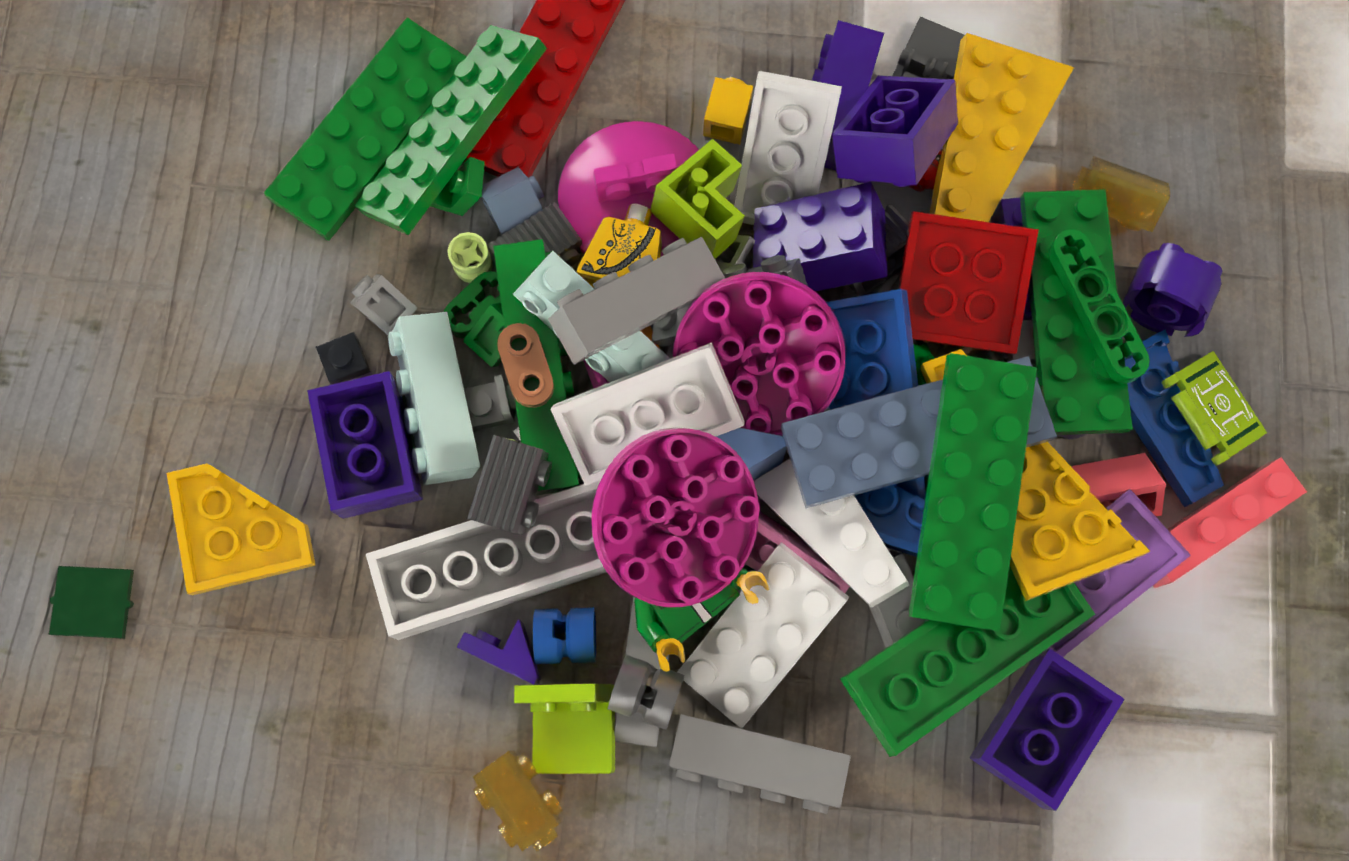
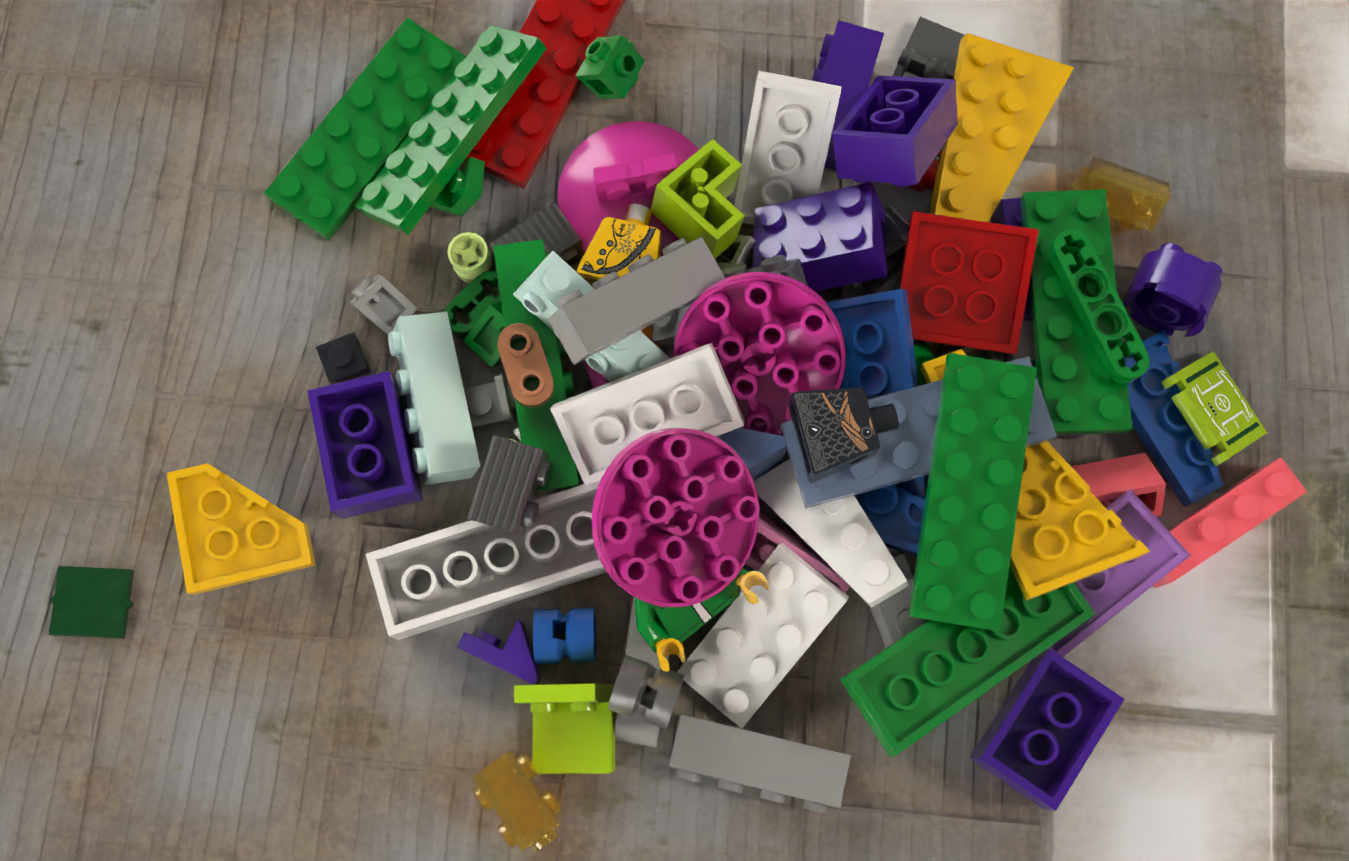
sand blue brick [481,167,544,234] -> none
yellow brick [703,77,753,145] -> none
none -> green brick [576,35,645,100]
none -> torso [788,387,899,483]

